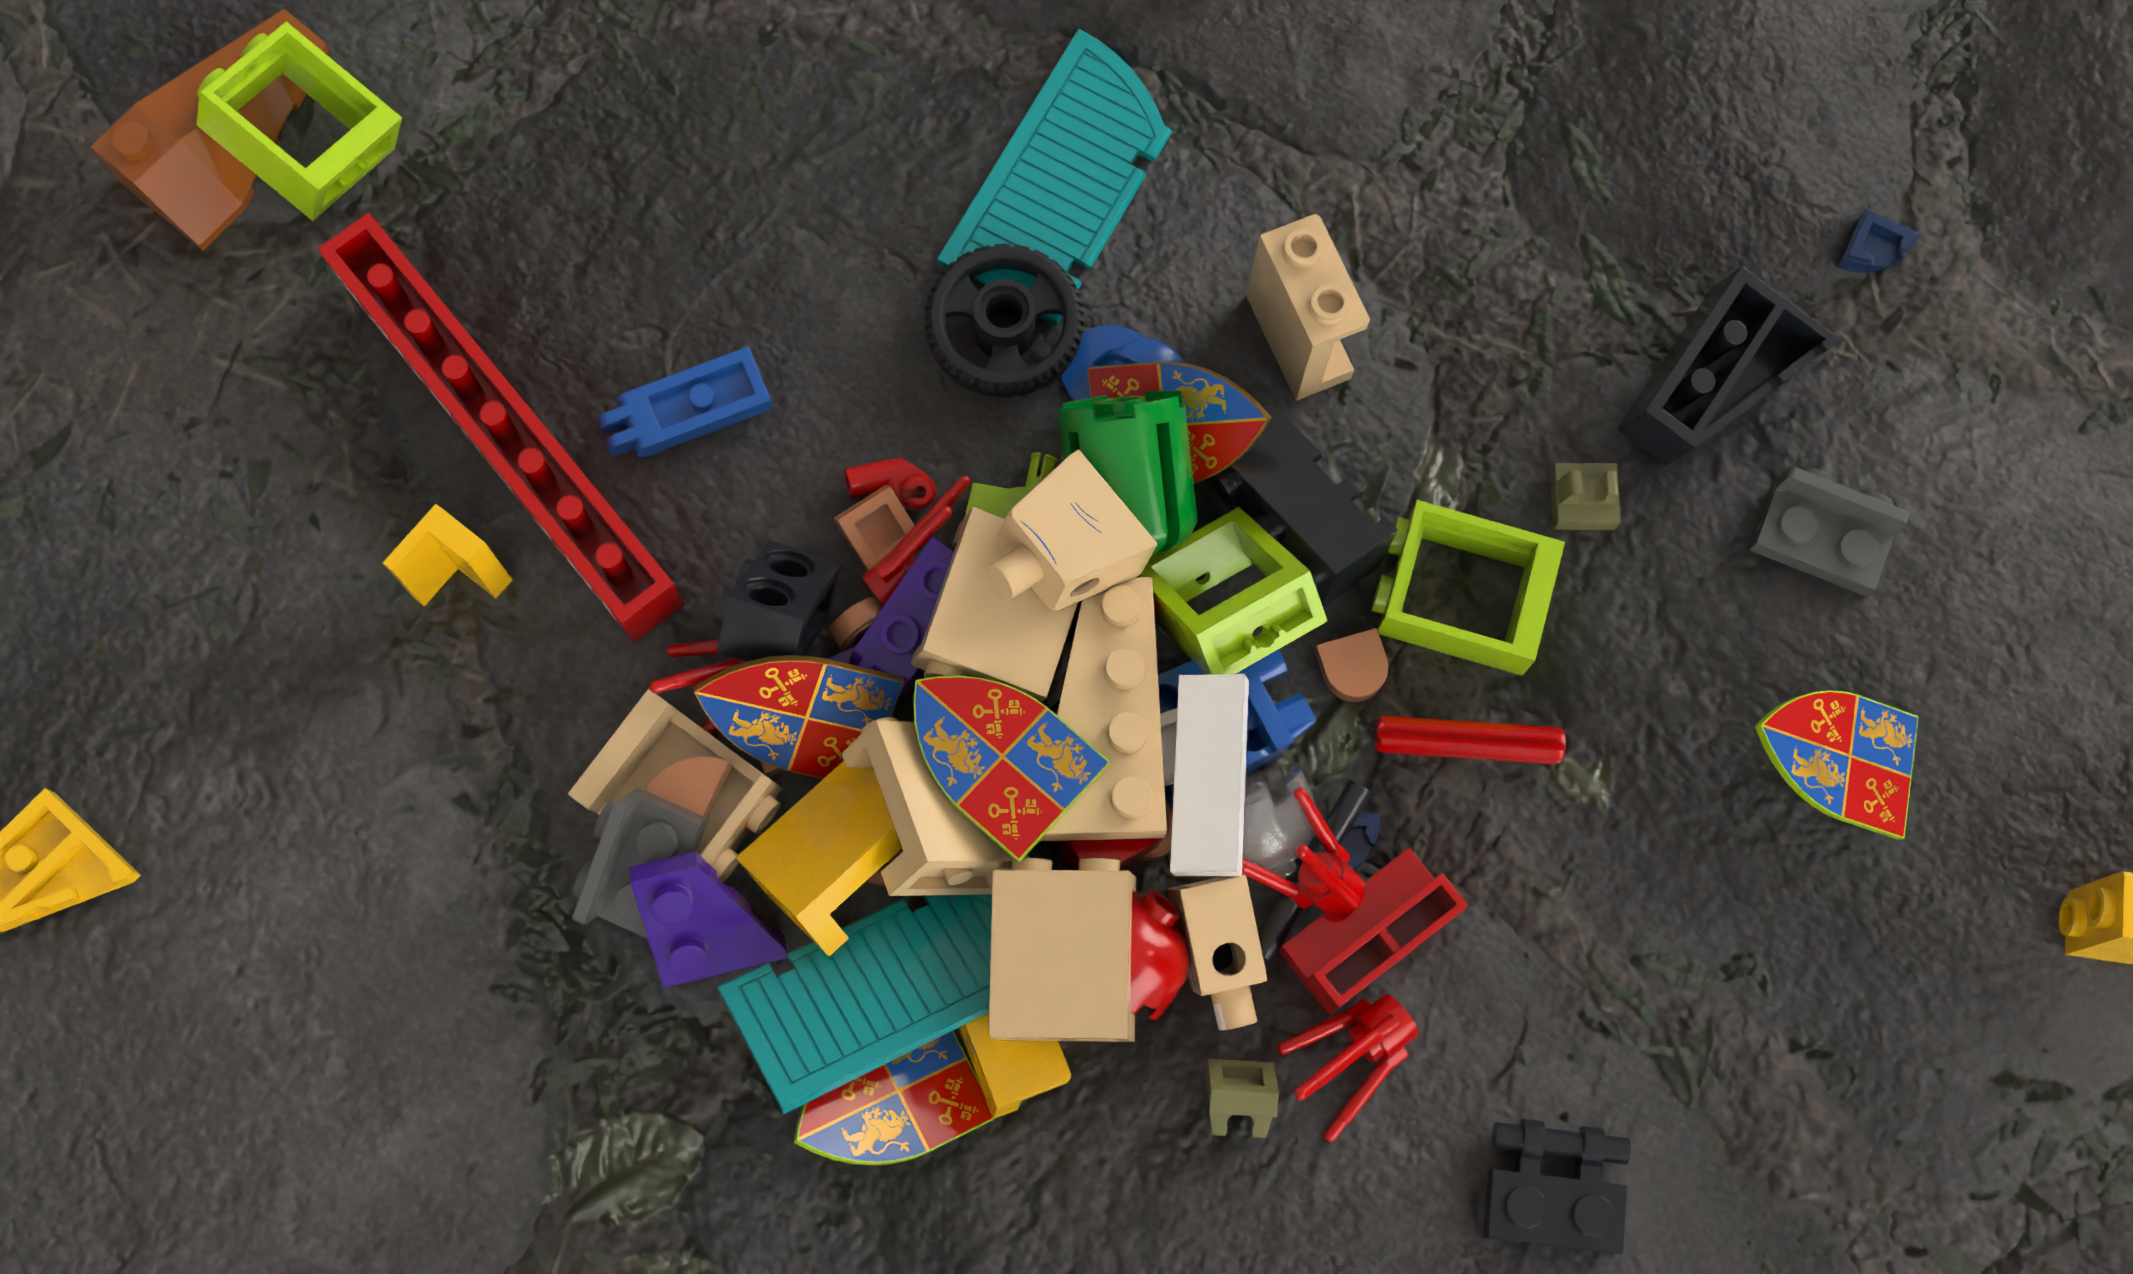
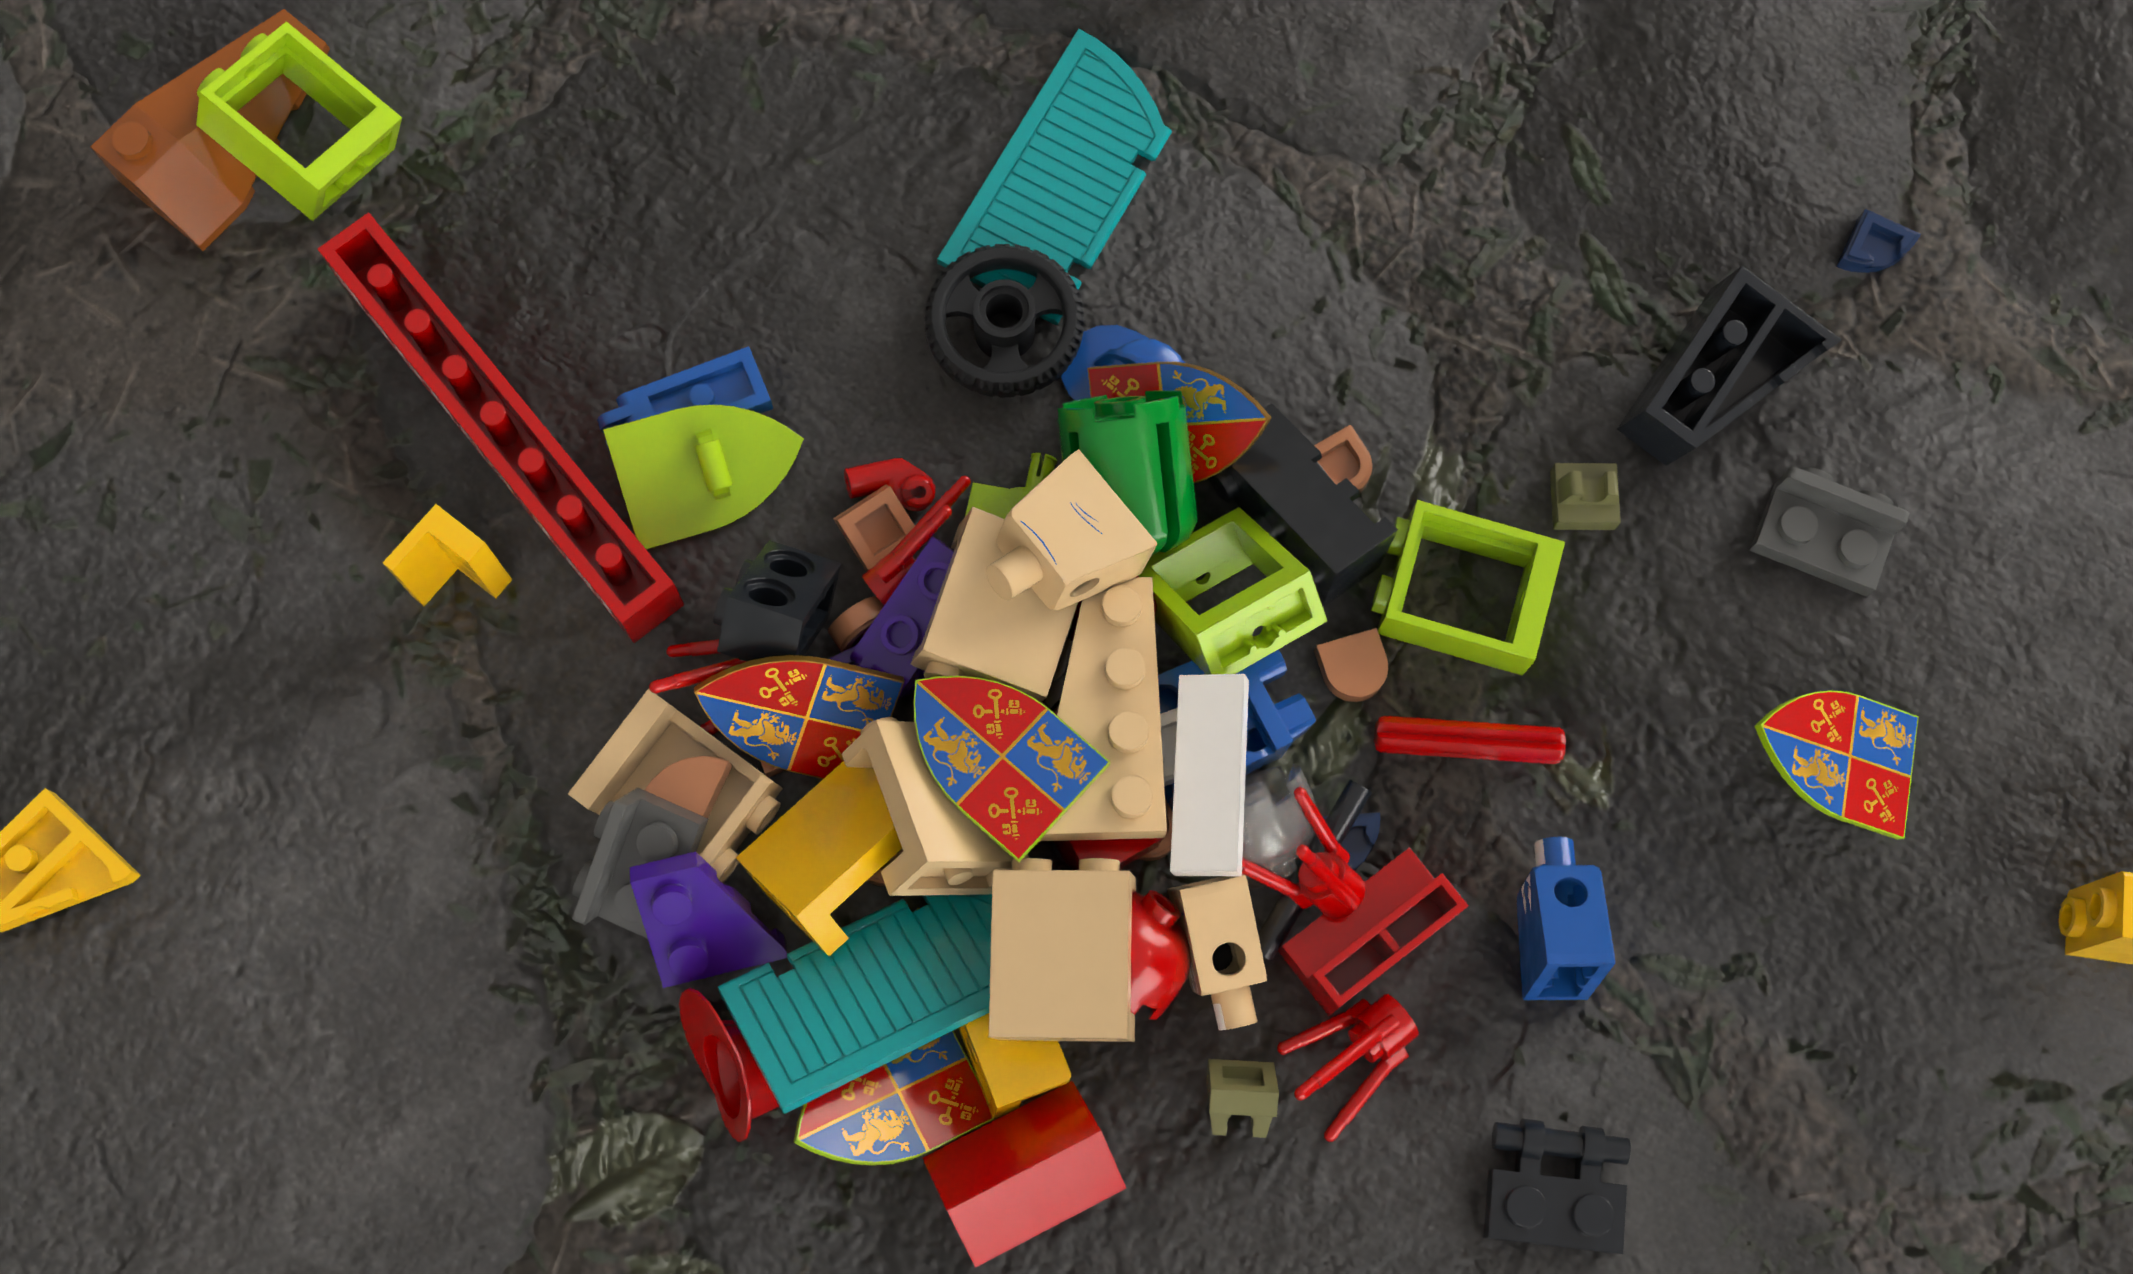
tan panel [1246,214,1370,401] -> none
none -> lime shield [603,405,804,549]
none -> red piece [679,988,779,1142]
none -> piece [922,1081,1126,1268]
none -> nougat tile [1314,425,1372,493]
none -> blue torso [1517,837,1615,1000]

